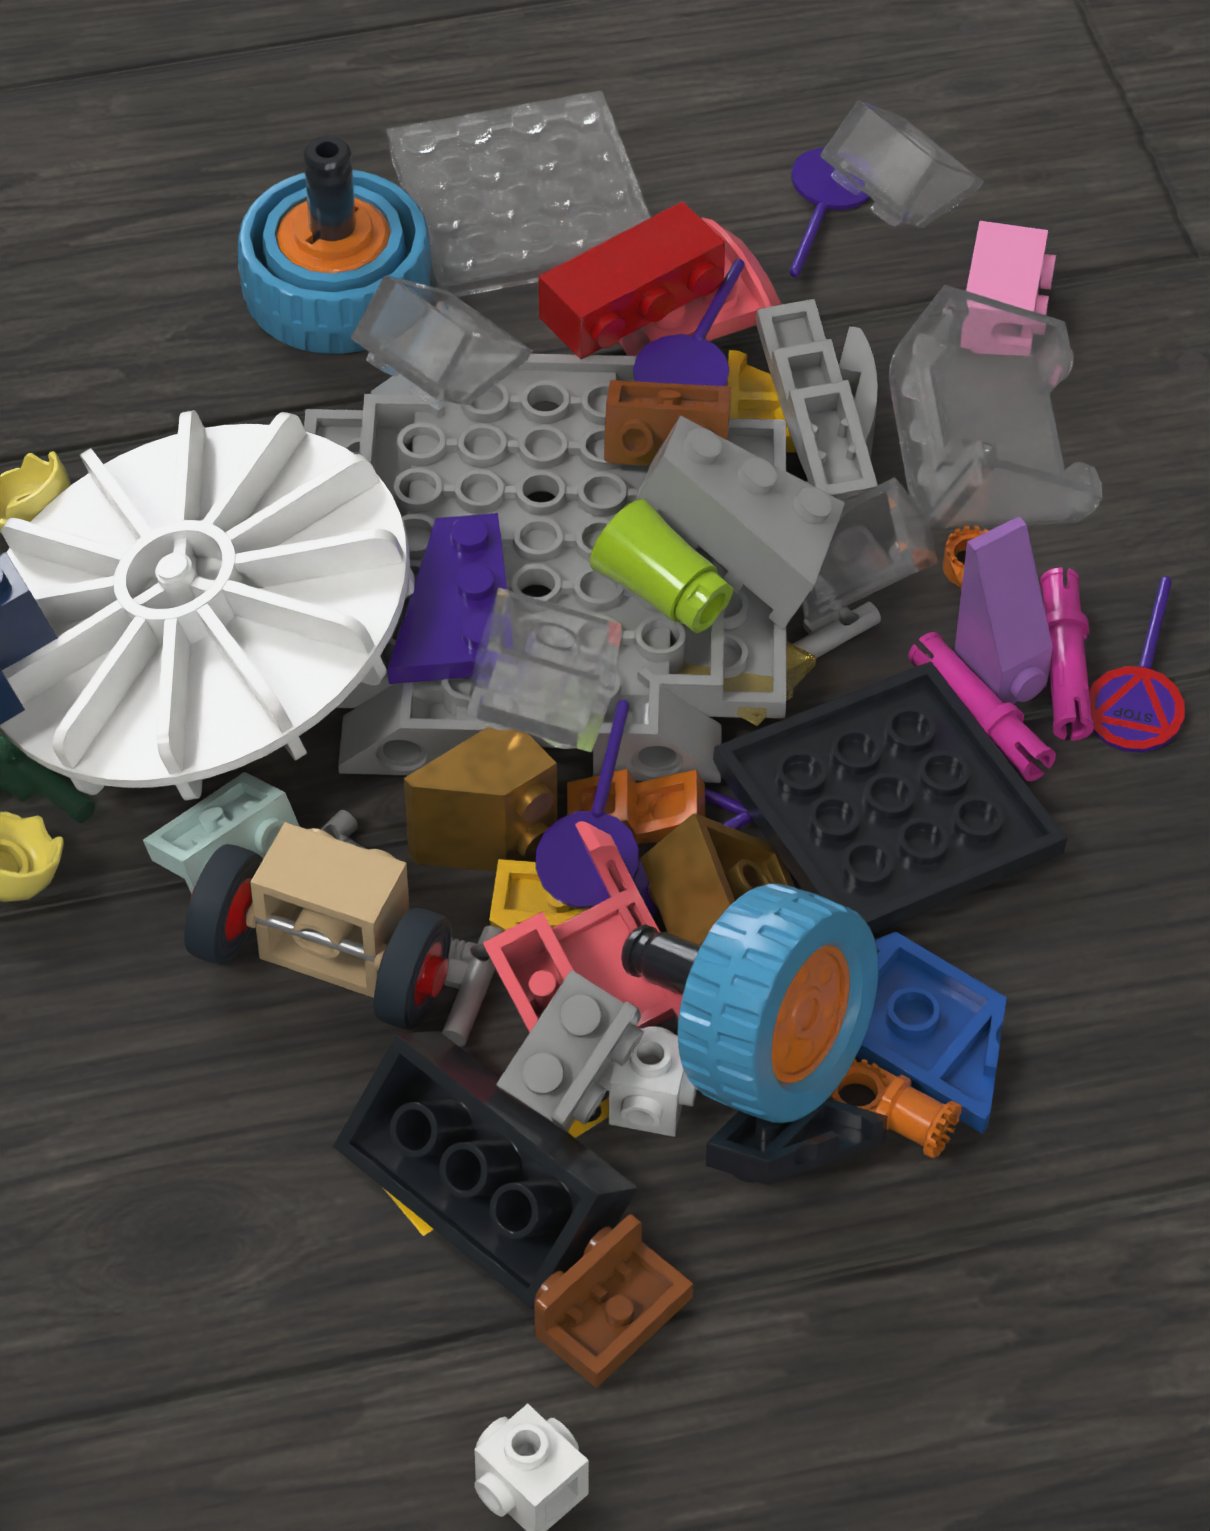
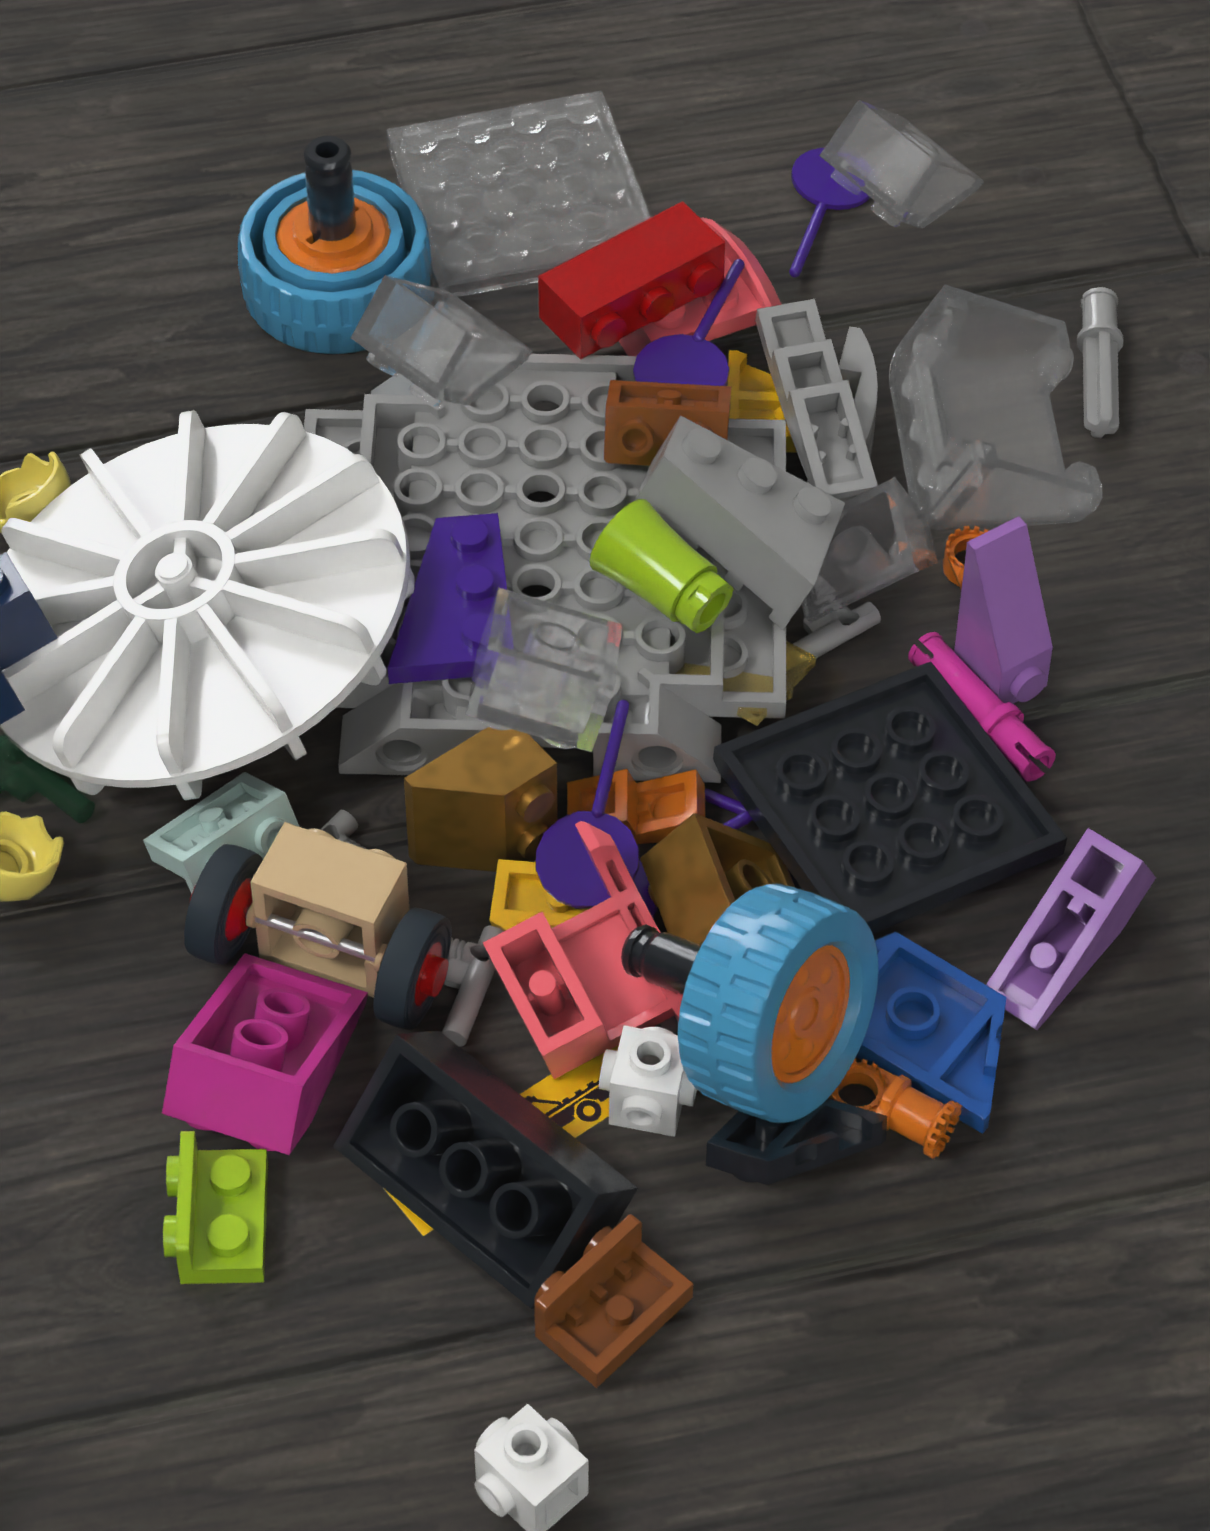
light grey bracket [496,970,644,1132] -> none
bright pink brick [959,221,1056,353] -> none
dark pink pin [1040,567,1094,741] -> none
piece [1089,576,1185,753] -> none
none -> dark pink slope [162,953,368,1155]
none -> lime bracket [163,1131,268,1284]
none -> medium lavender slope [986,828,1156,1030]
none -> light grey axle [1077,287,1124,438]

